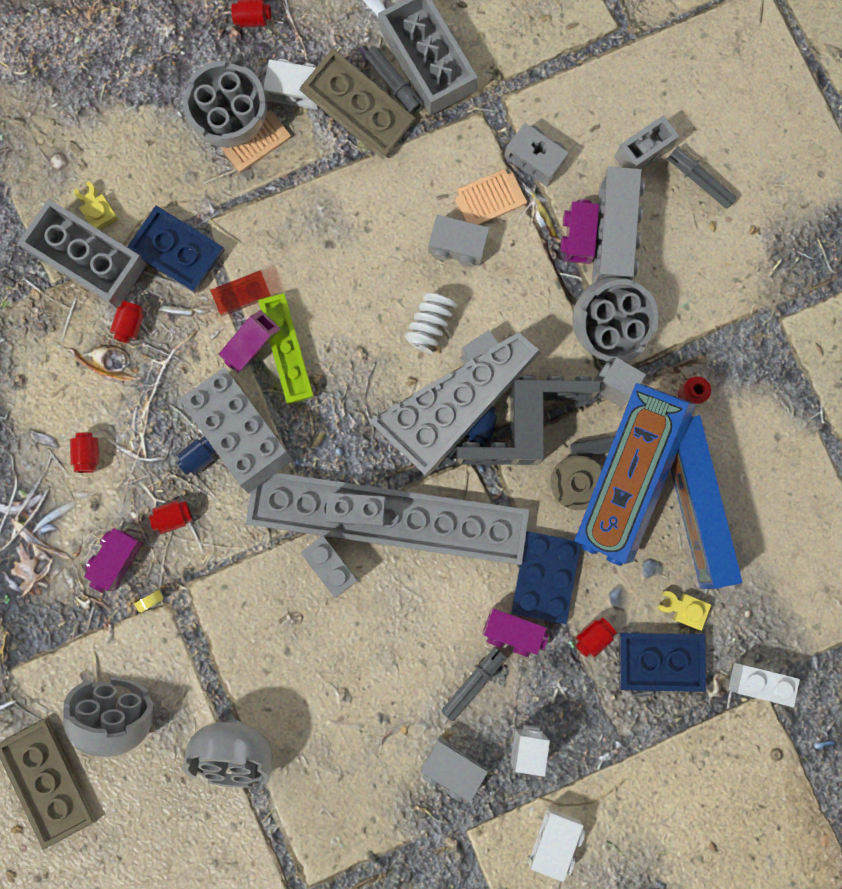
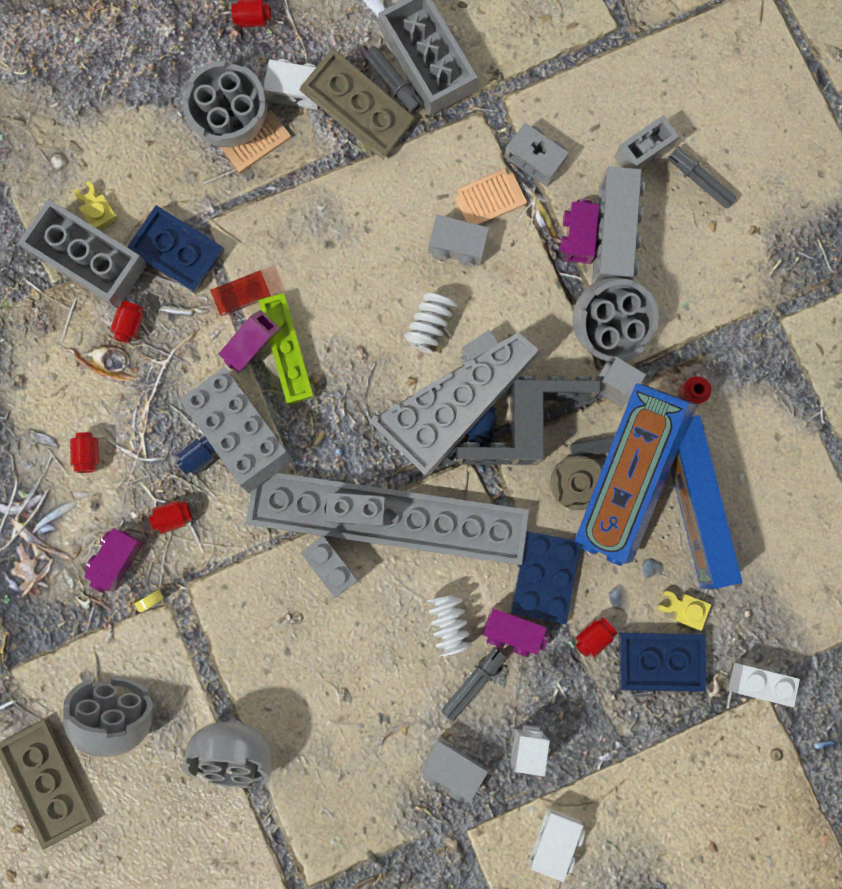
none -> white piece [426,595,472,657]

